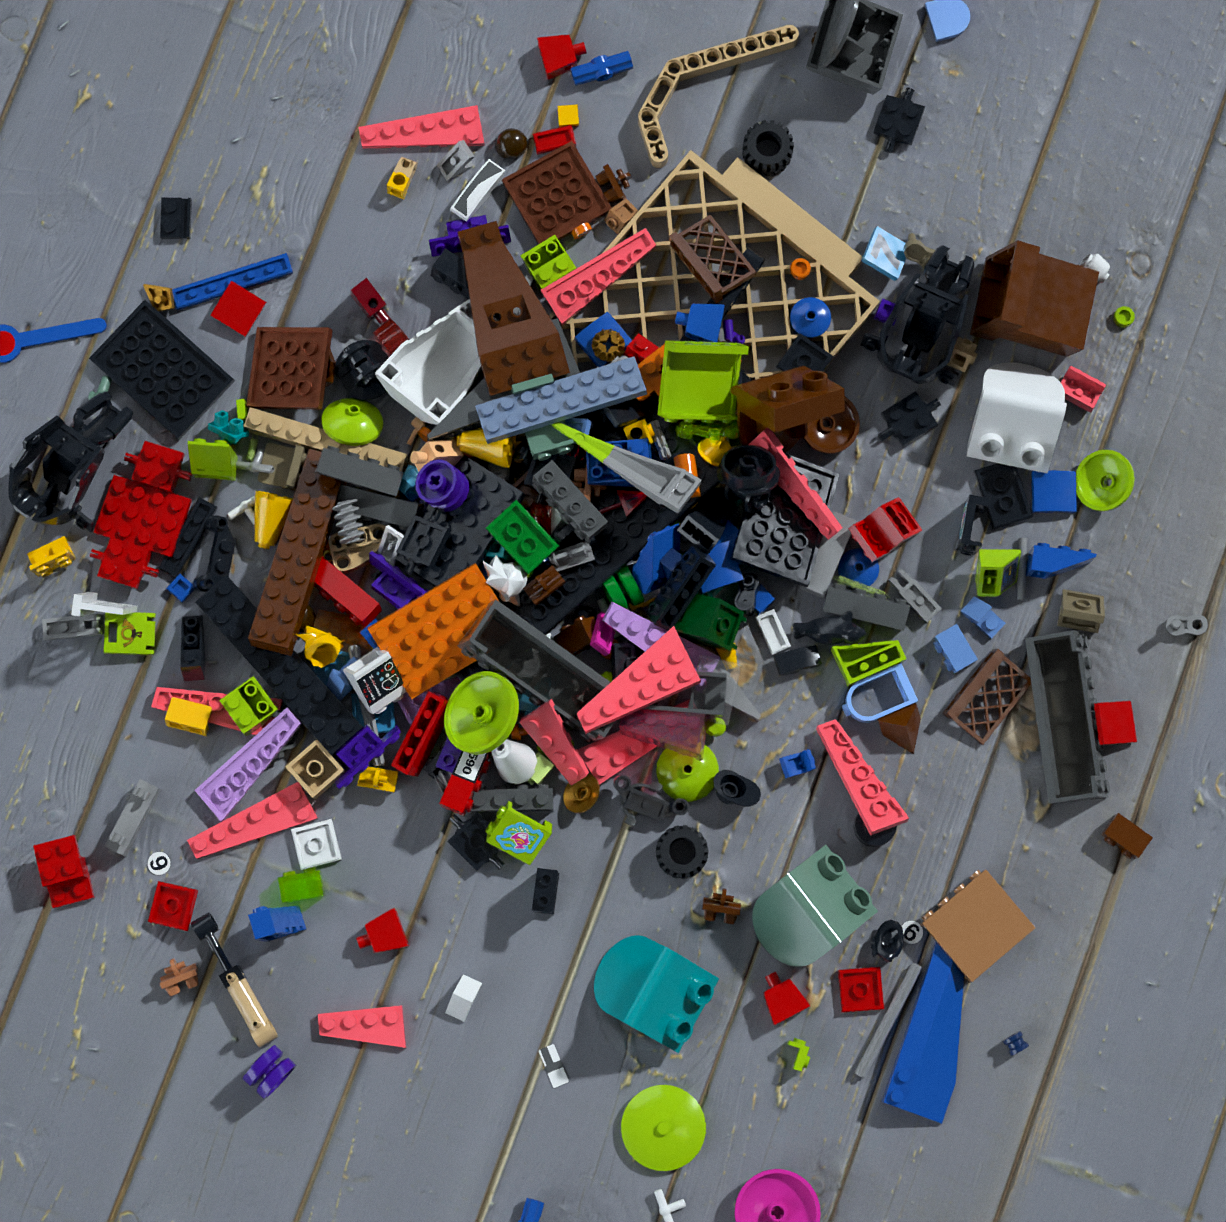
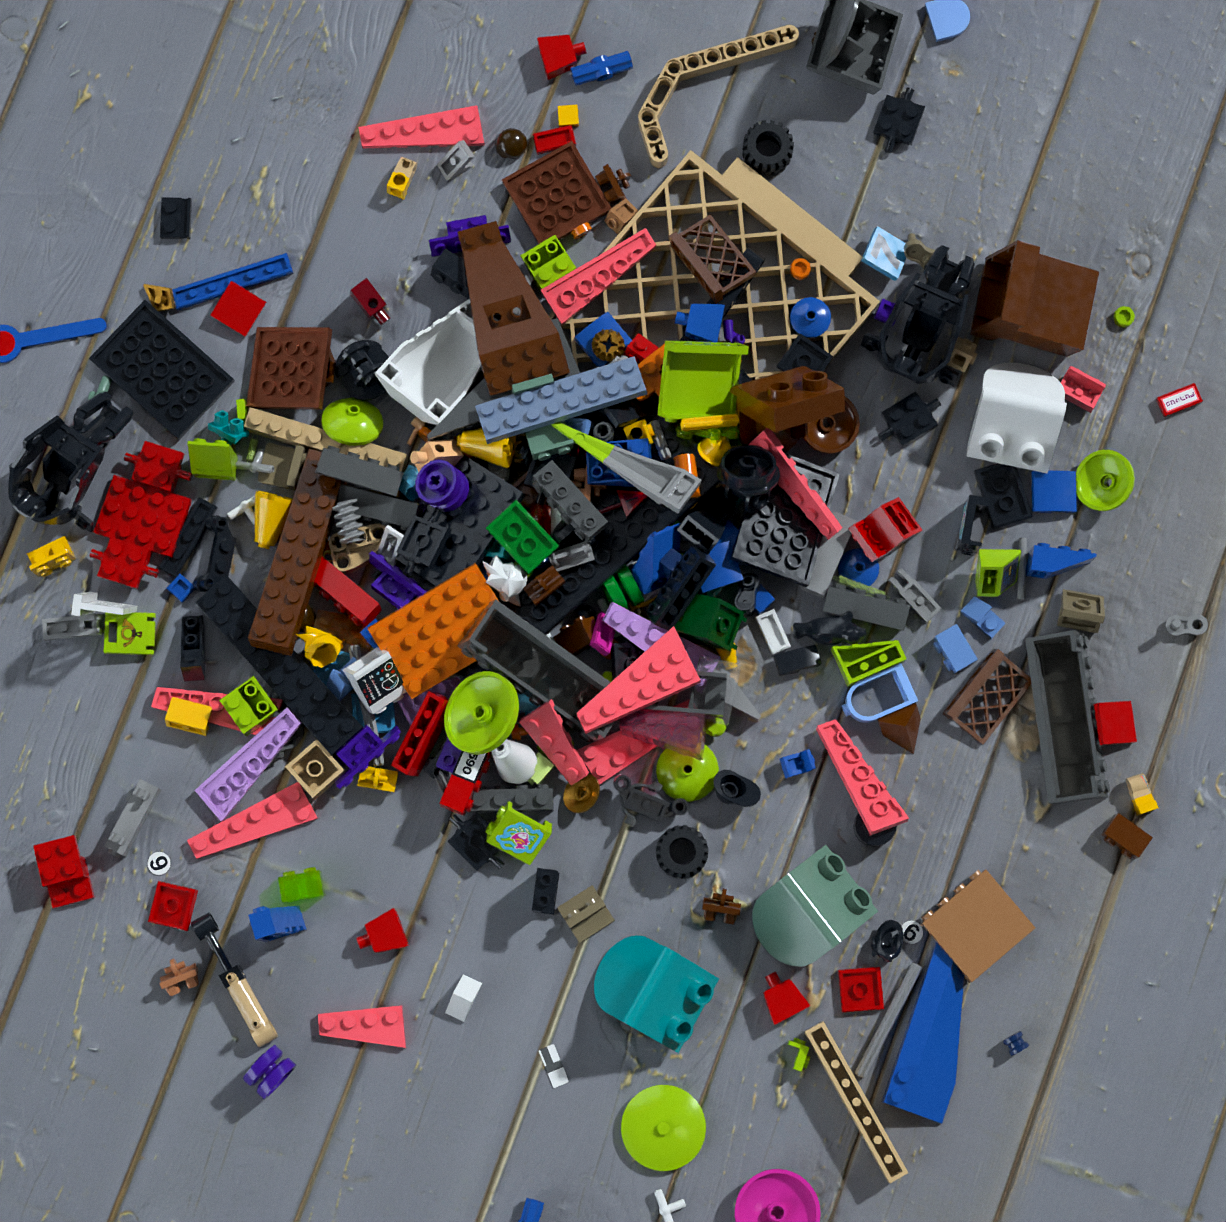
white tile [291,819,342,870] -> none
clear red piece [372,319,409,356] -> none
slope [450,159,505,222] -> none
white head [1079,253,1110,283] -> none
none -> dark tan bracket [557,885,615,943]
none -> dark grey cone [593,422,614,442]
none -> yellow axle [680,414,739,431]
none -> tan brick [804,1021,908,1183]
none -> leg [1126,773,1159,816]
none -> tile [1156,383,1203,417]

